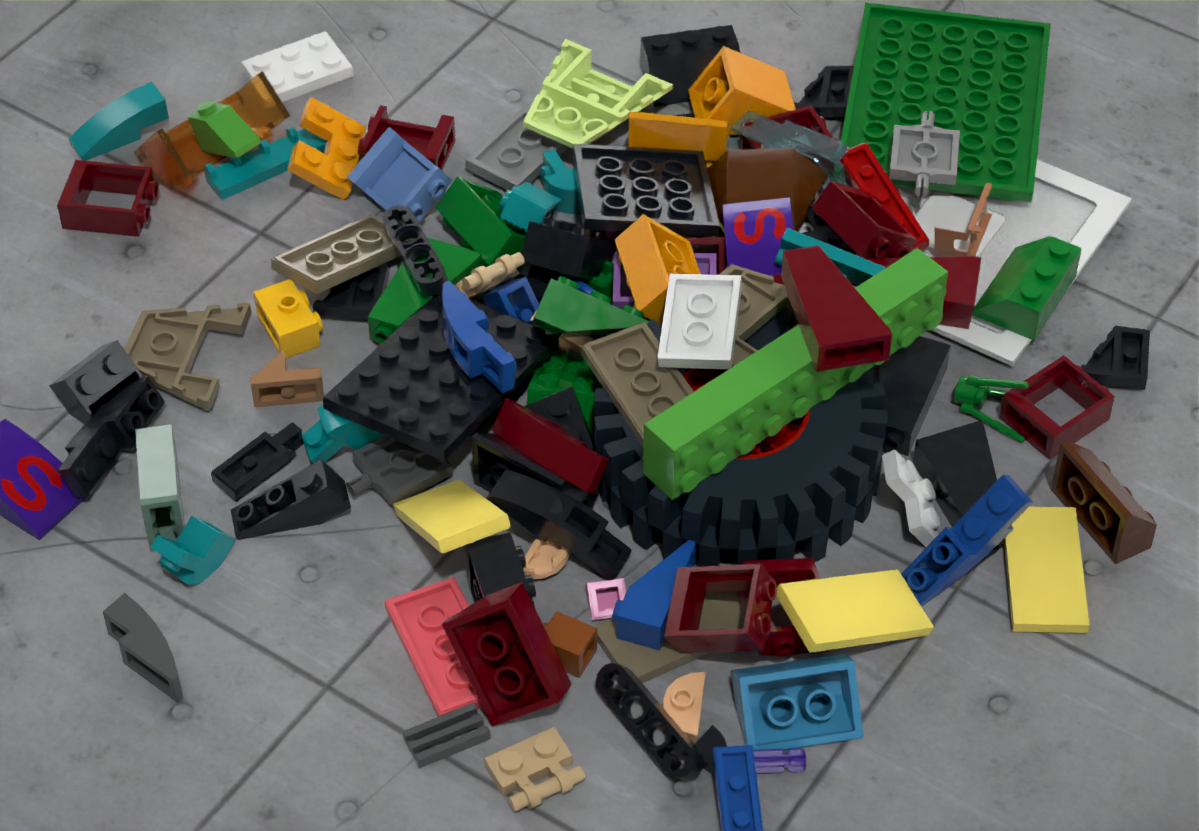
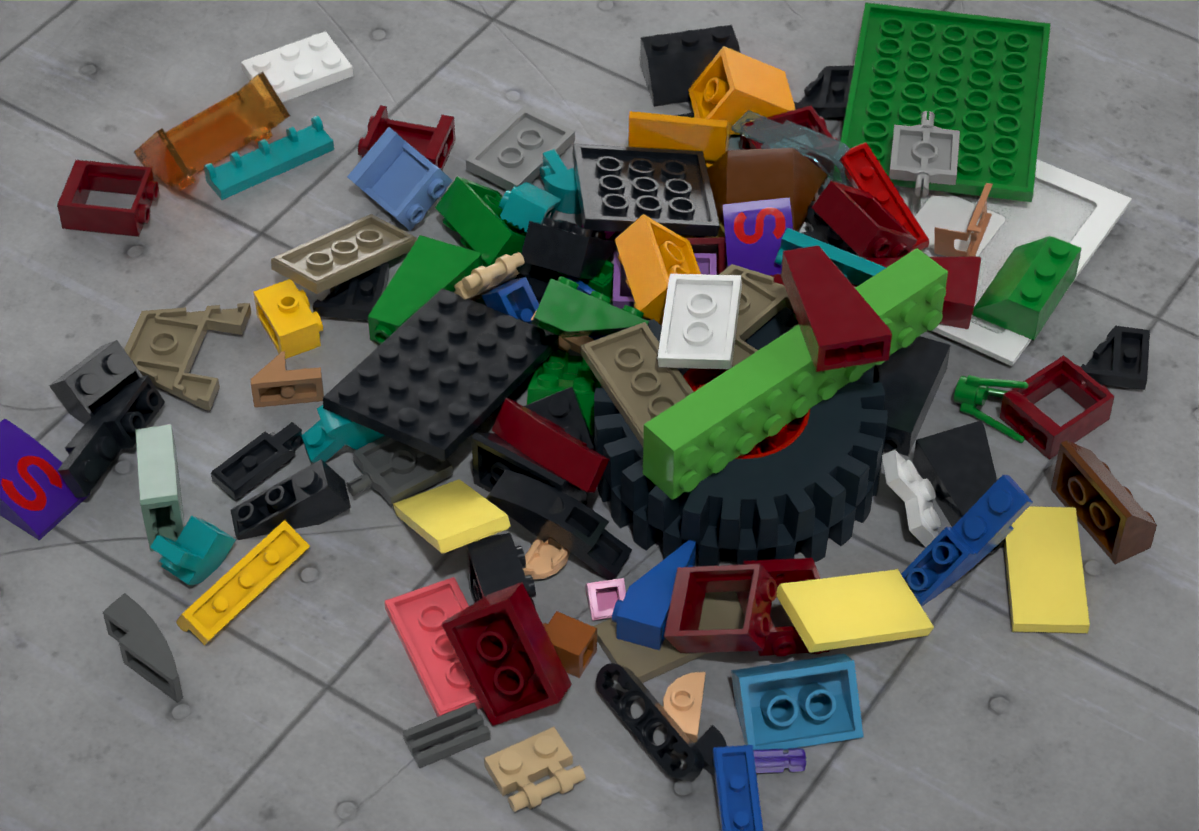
teal slope [69,81,169,161] -> none
bright green slope [187,101,261,158] -> none
light orange plate [287,97,366,200] -> none
black beam [382,205,448,296] -> none
blue slope [442,281,517,393] -> none
yellowish green wedge [523,39,673,148] -> none
none -> yellow hinge [176,520,310,645]

